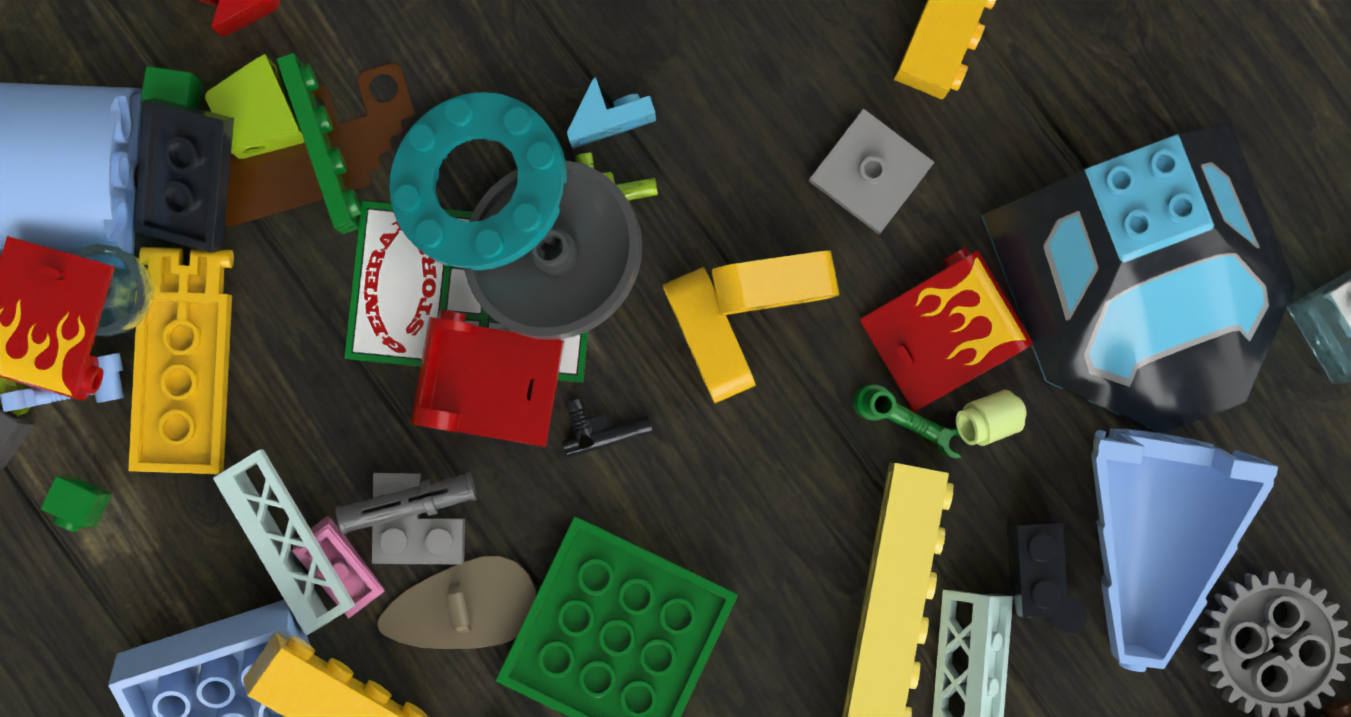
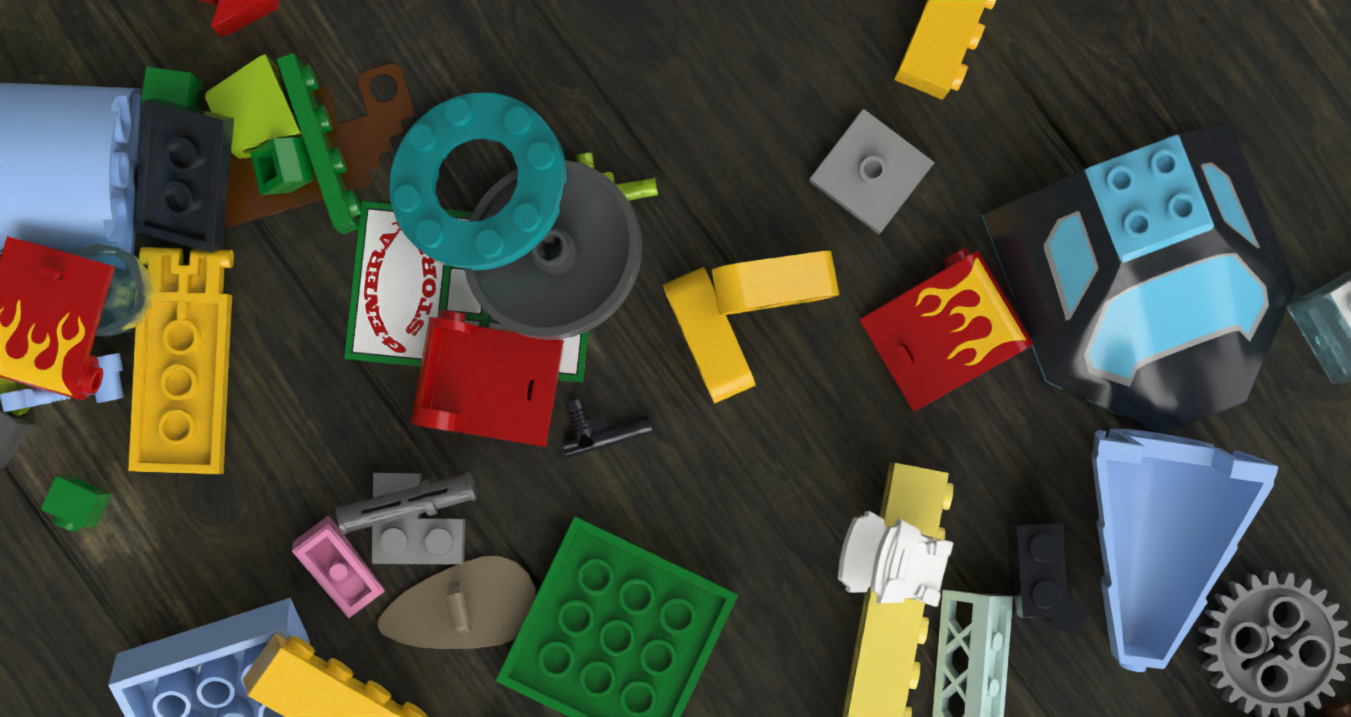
light aqua fence [213,449,356,635] -> none
medium azure slope [567,77,656,149] -> none
green brick [852,384,962,458] -> none
yellowish green brick [956,390,1027,446] -> none
none -> green plate [250,137,315,195]
none -> white piece [838,511,953,607]

